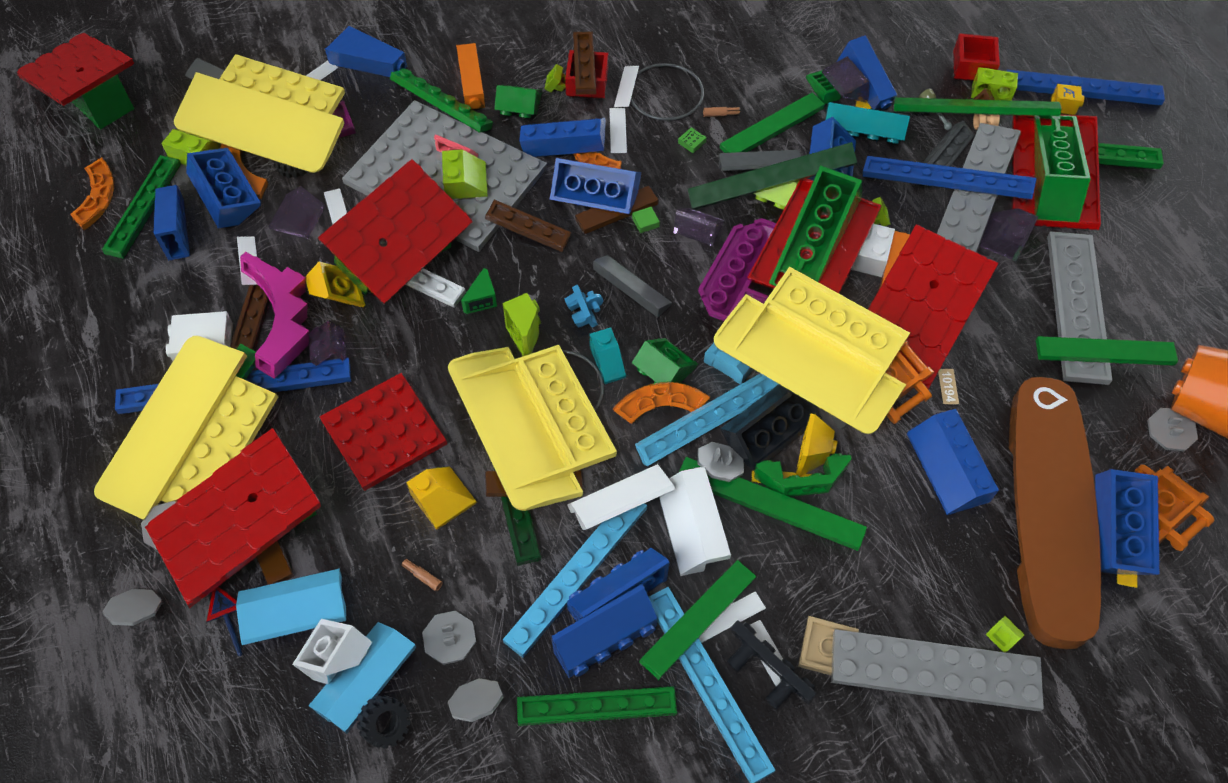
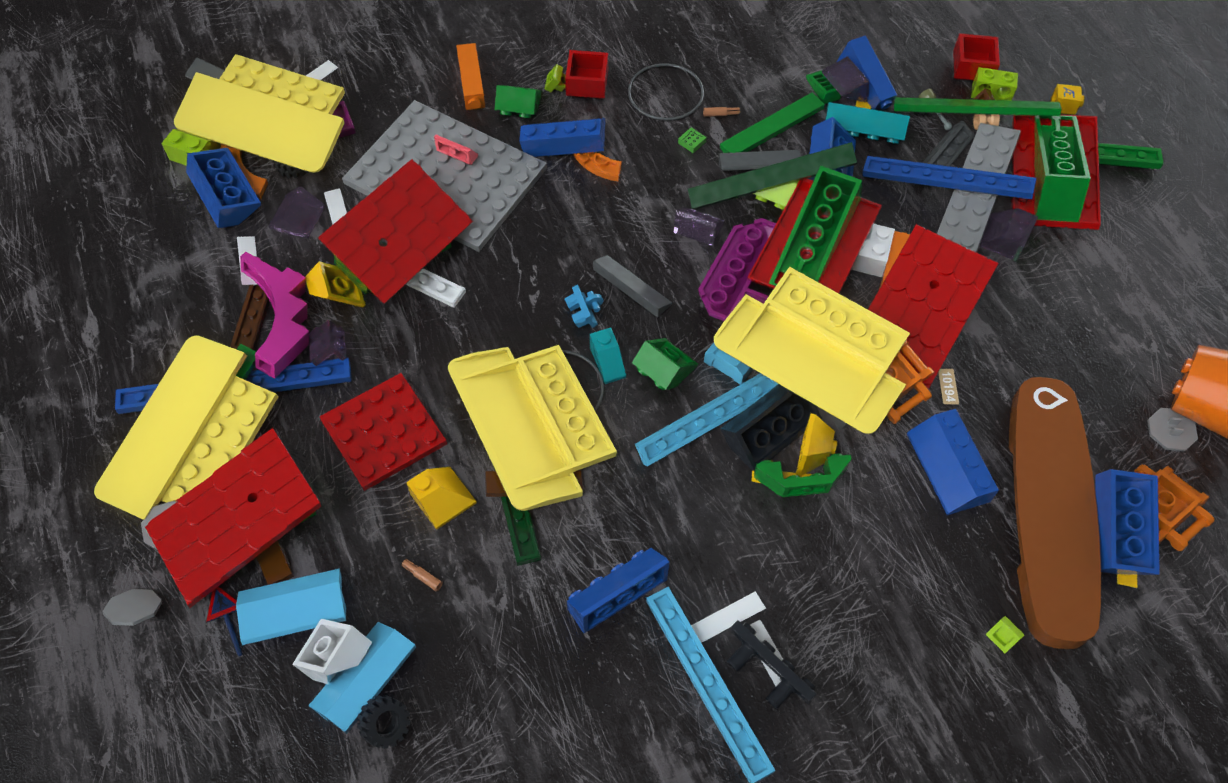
red piece [17,33,134,130] -> none
orange tile [70,157,114,230] -> none
green tile [102,155,181,259] -> none
blue slope [154,185,190,261] -> none
white panel [166,311,233,361] -> none
blue slope [325,26,407,77] -> none
green plate [390,69,493,133] -> none
light grey piece [422,611,476,665] -> none
lime slope [442,149,488,199] -> none
light grey piece [448,678,504,722] -> none
green slope [461,268,497,314] -> none
reddish brown tile [485,199,571,252] -> none
lime slope [503,293,541,356] -> none
medium azure plate [503,503,647,658] -> none
green tile [517,687,677,726] -> none
blue slope [550,158,642,214] -> none
blue slope [551,584,658,678] -> none
white slope [567,464,675,530] -> none
reddish brown tile [573,32,596,95] -> none
reddish brown tile [575,186,659,234] -> none
white sticker [610,108,627,153] -> none
orange tile [613,382,710,424] -> none
white sticker [614,66,639,107] -> none
bright green tile [632,207,660,233] -> none
green tile [639,560,756,680] -> none
white slope [659,466,731,576] -> none
green tile [679,457,867,551] -> none
light grey piece [697,442,744,482] -> none
tan tile [798,616,859,675] -> none
light grey plate [831,629,1044,711] -> none
lime tile [872,197,891,226] -> none
blue plate [1006,69,1165,105] -> none
green tile [1035,336,1178,366] -> none
light grey plate [1047,232,1112,385] -> none

